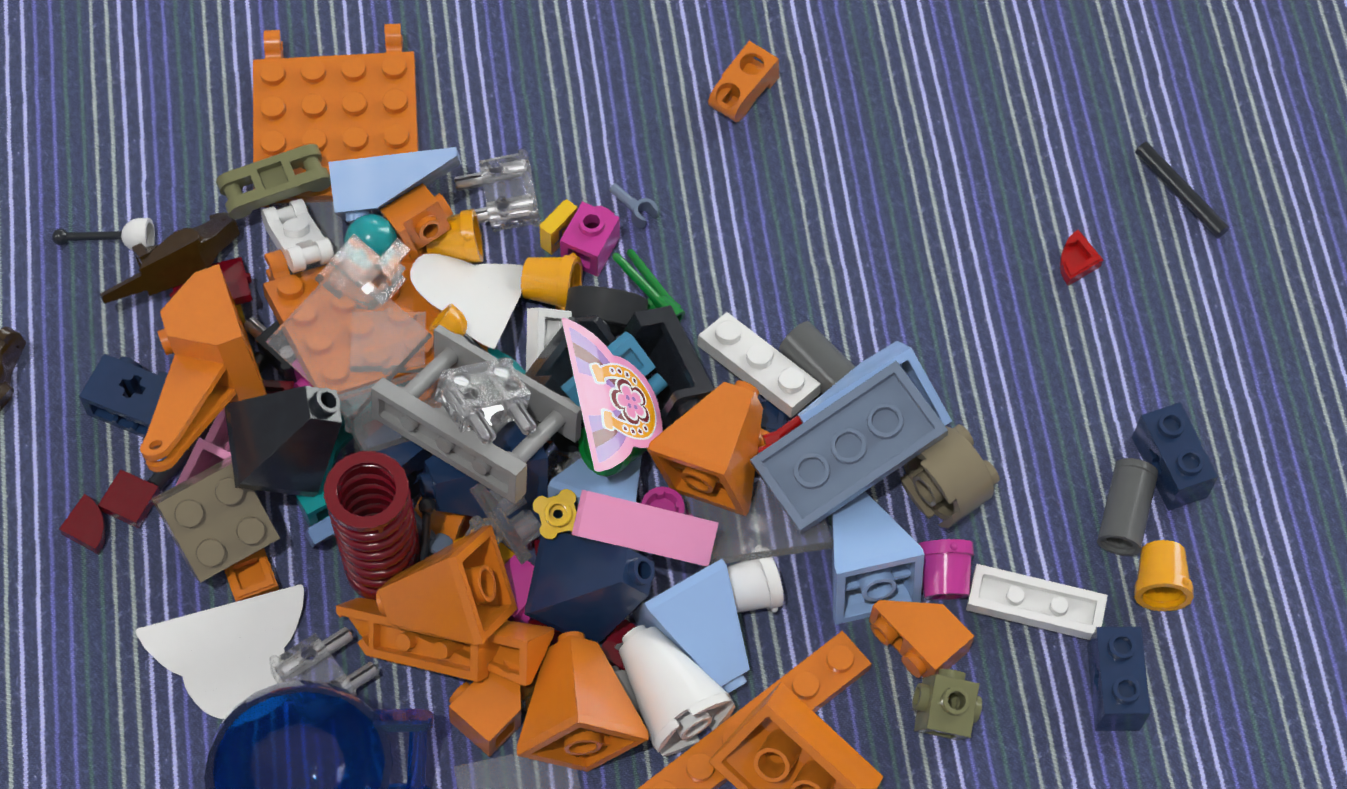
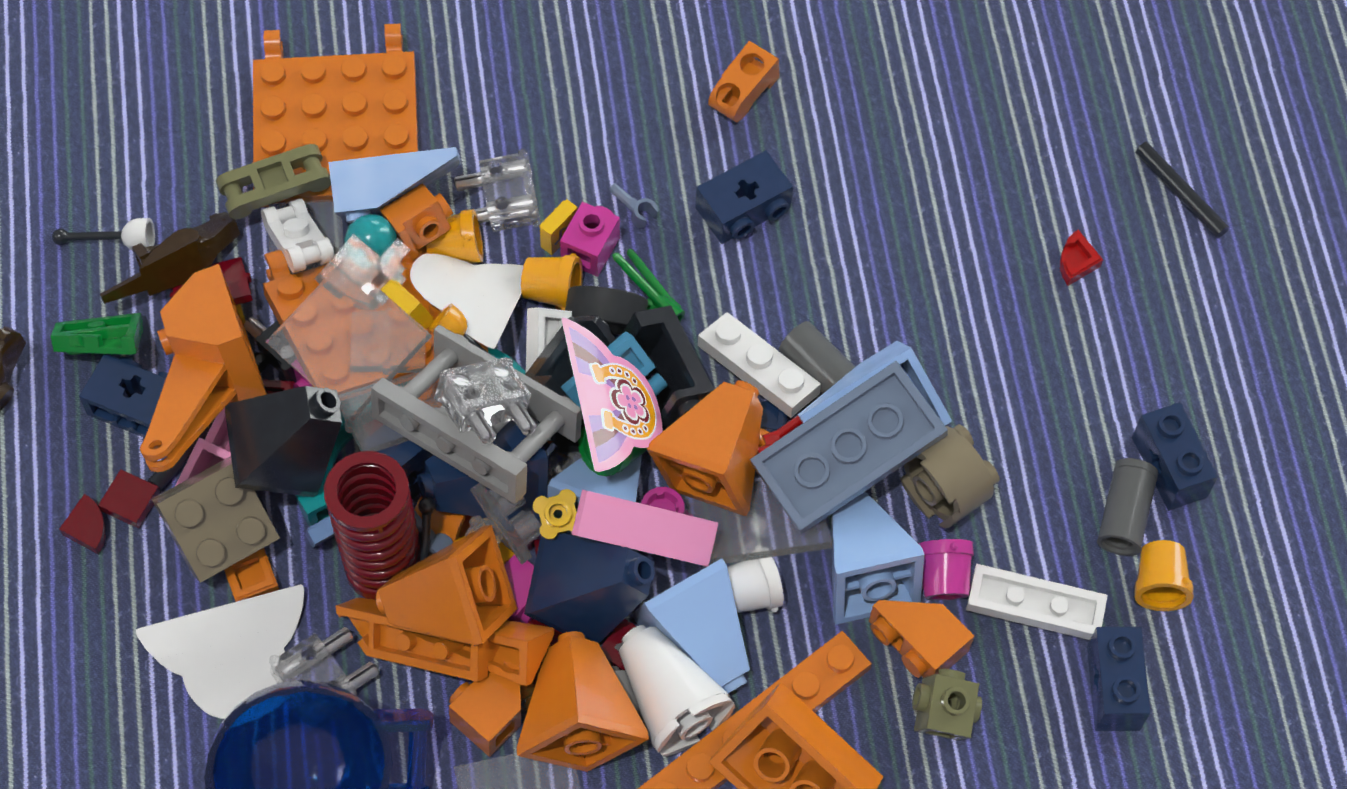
none -> green wing [51,313,144,355]
none -> yellow tile [380,279,434,332]
none -> dark blue brick [695,150,793,244]

